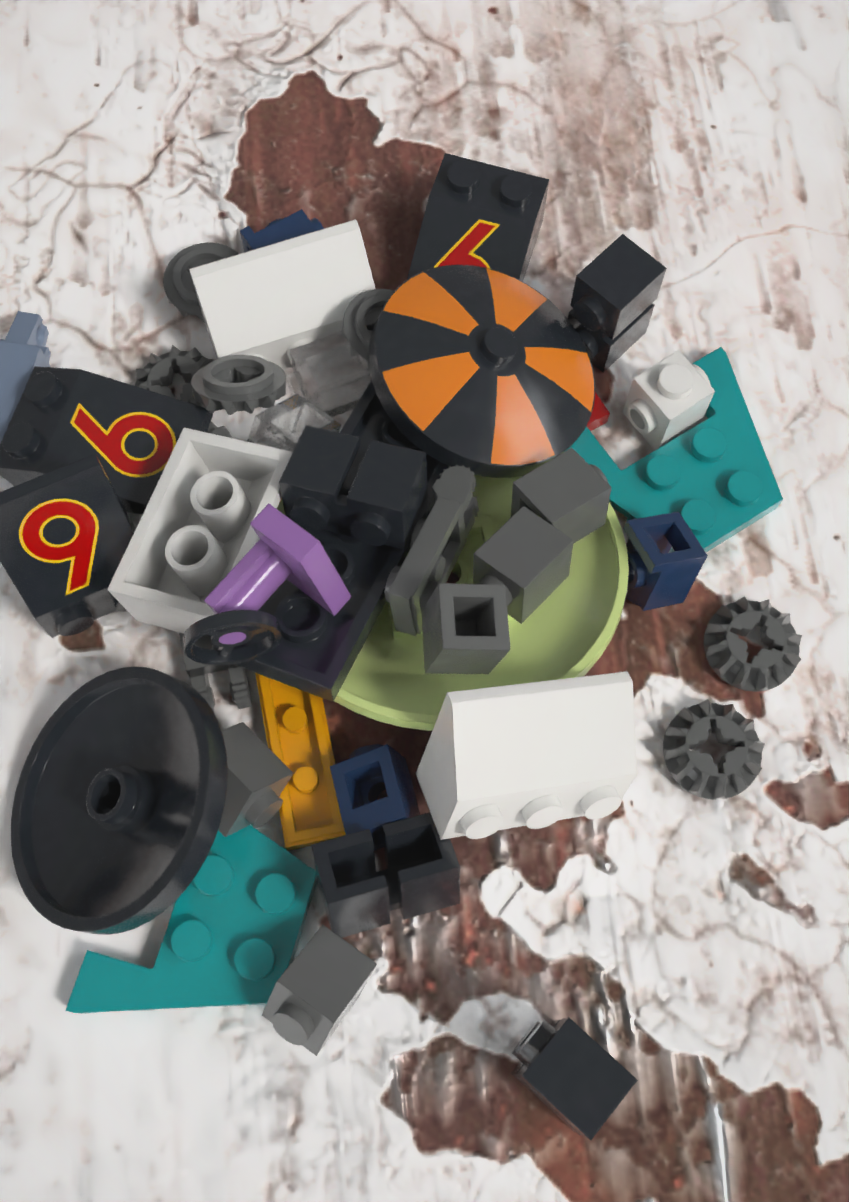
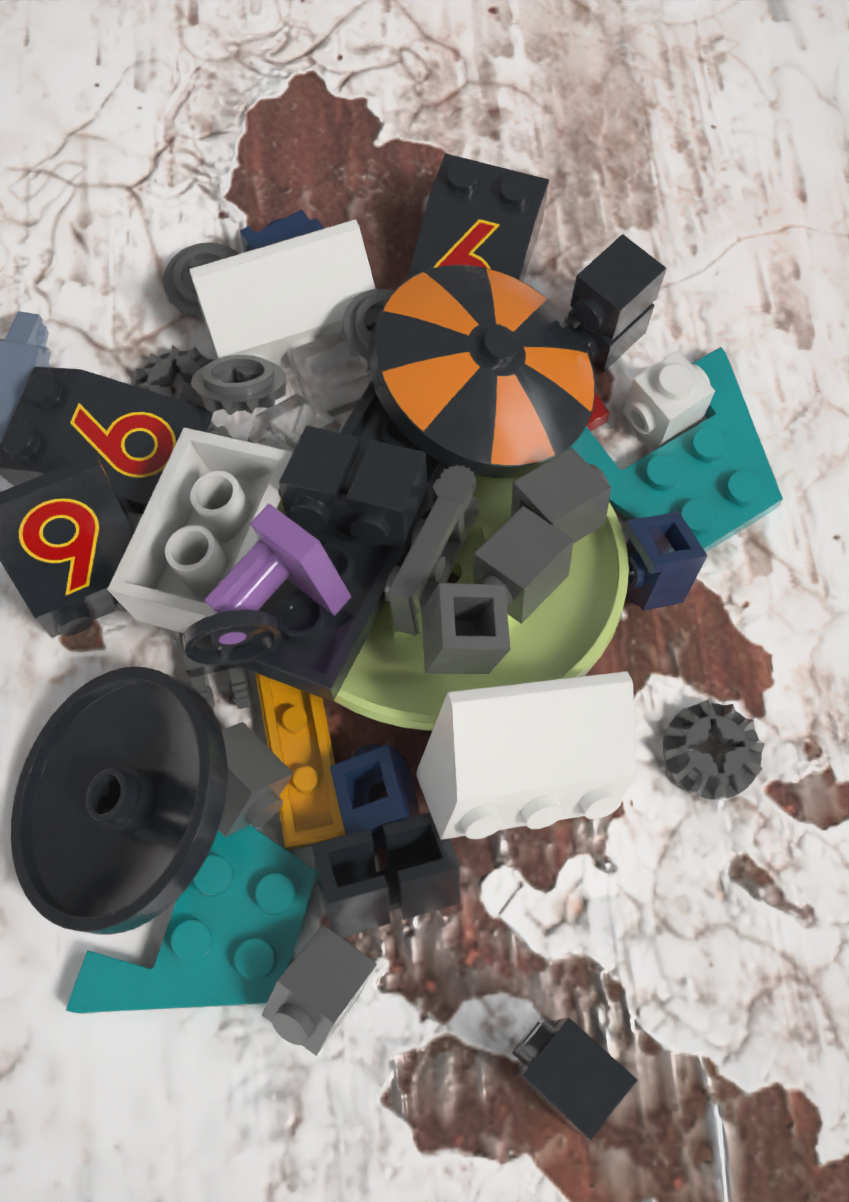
dark grey gear [704,596,802,692] -> none

